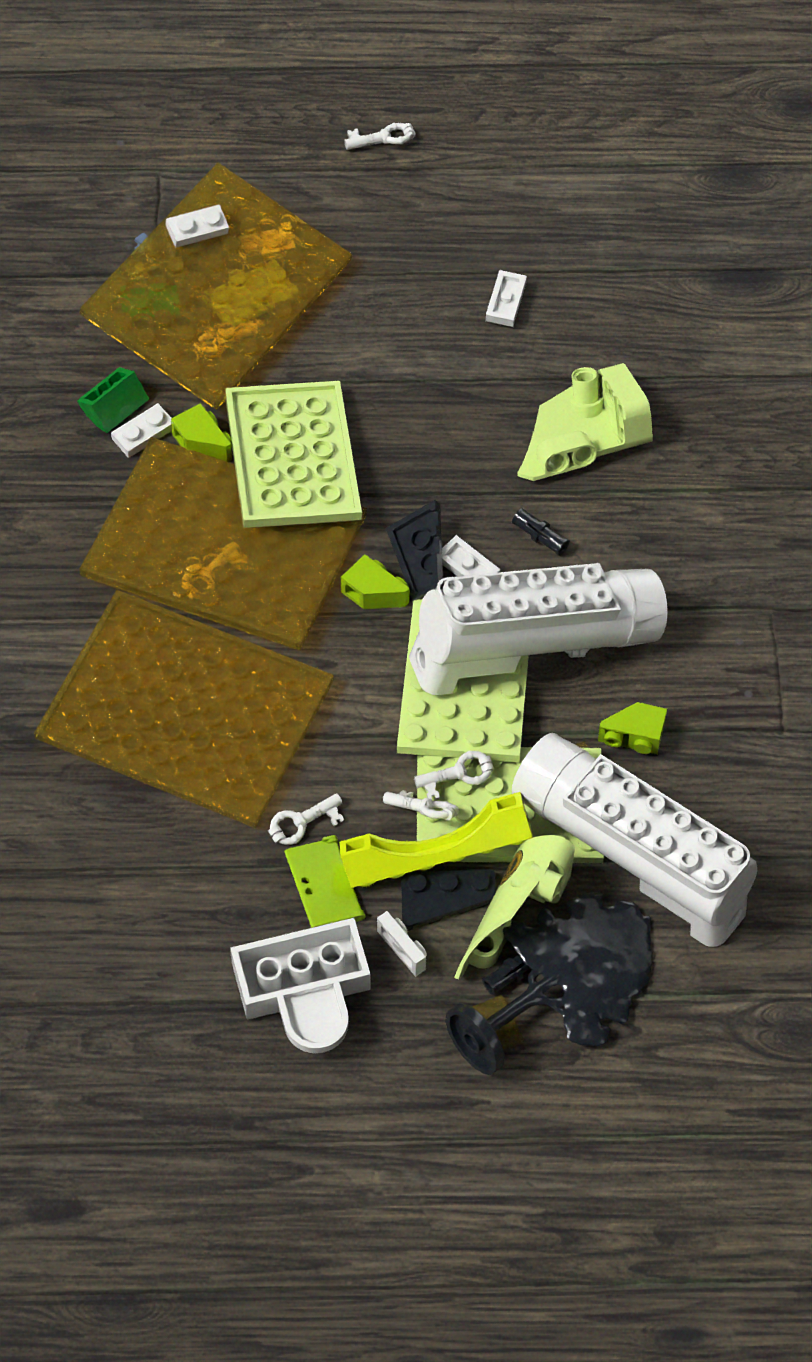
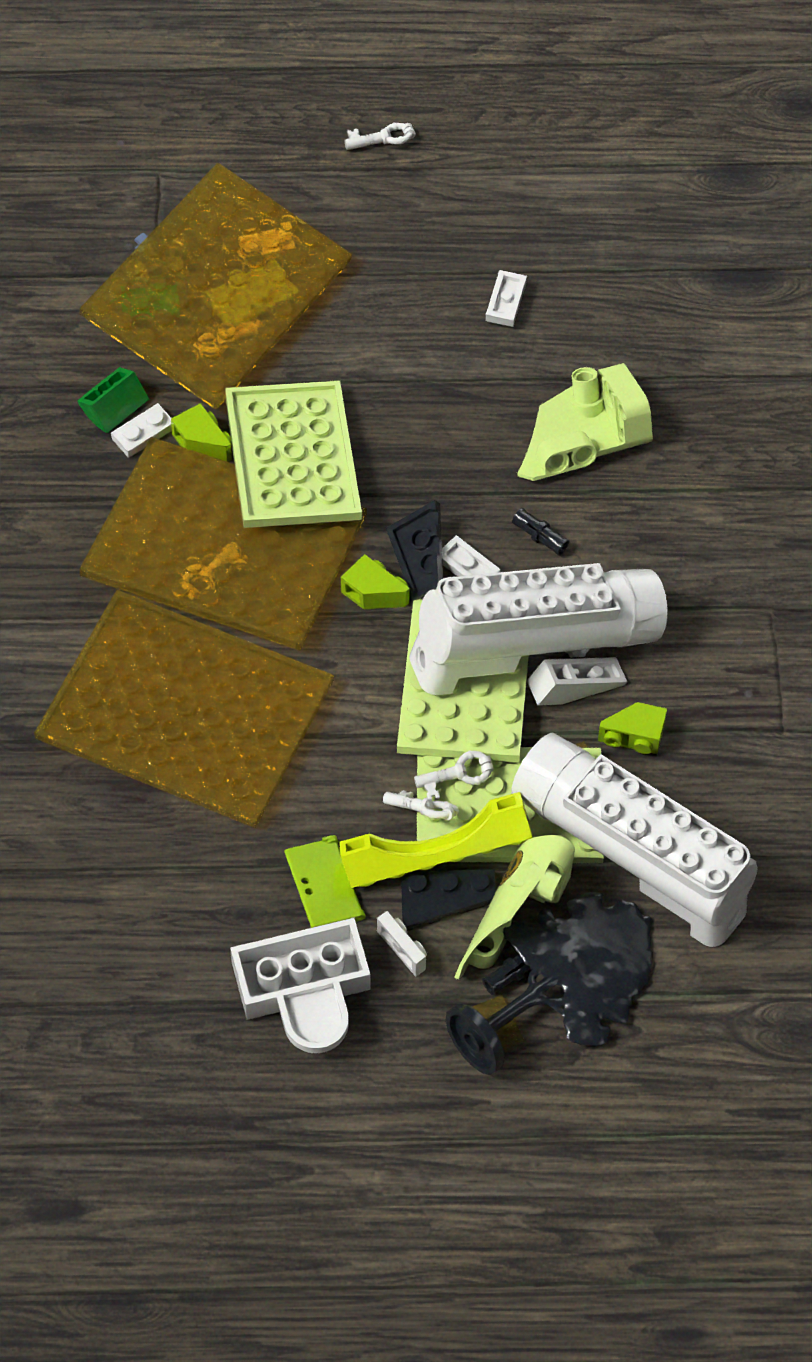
white plate [166,205,229,248] -> none
white piece [268,793,344,845] -> none
none -> white slope [527,657,627,705]

